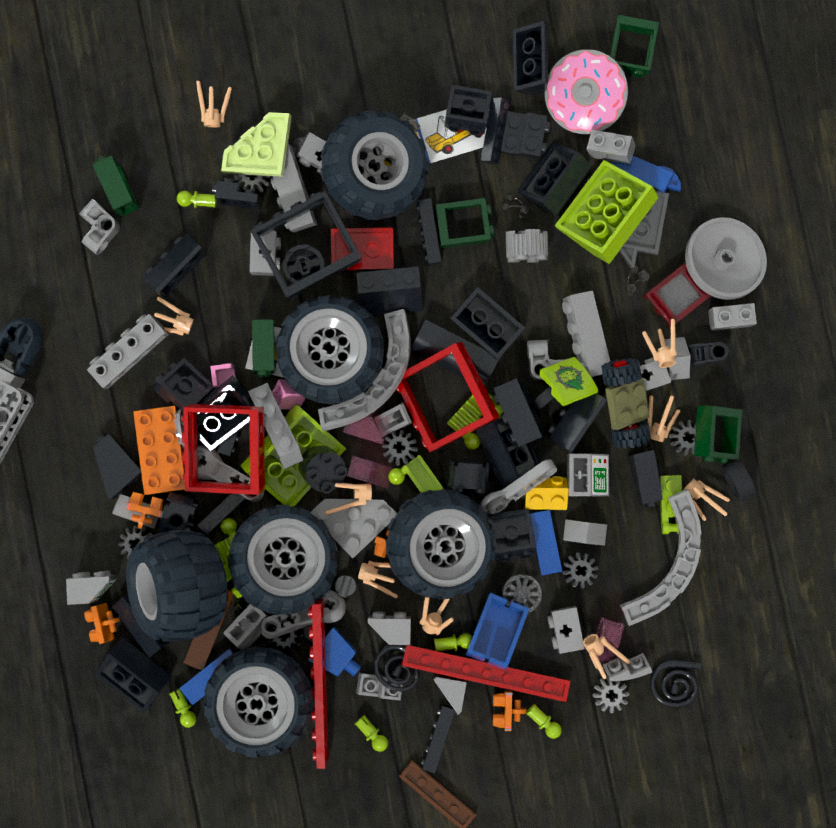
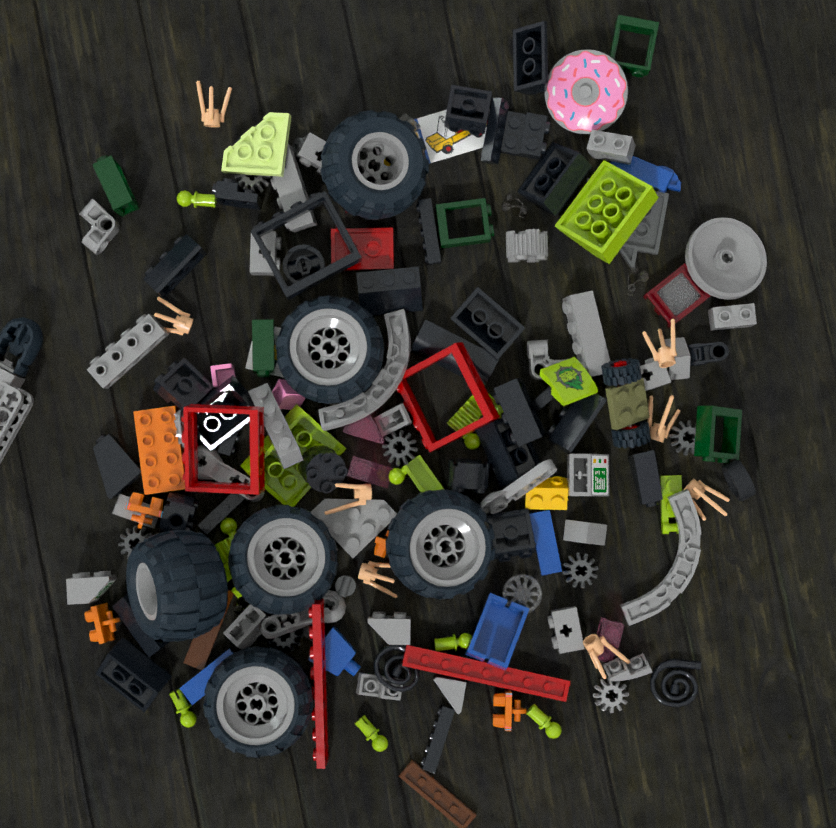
light nougat plant [419,597,454,635] -> none

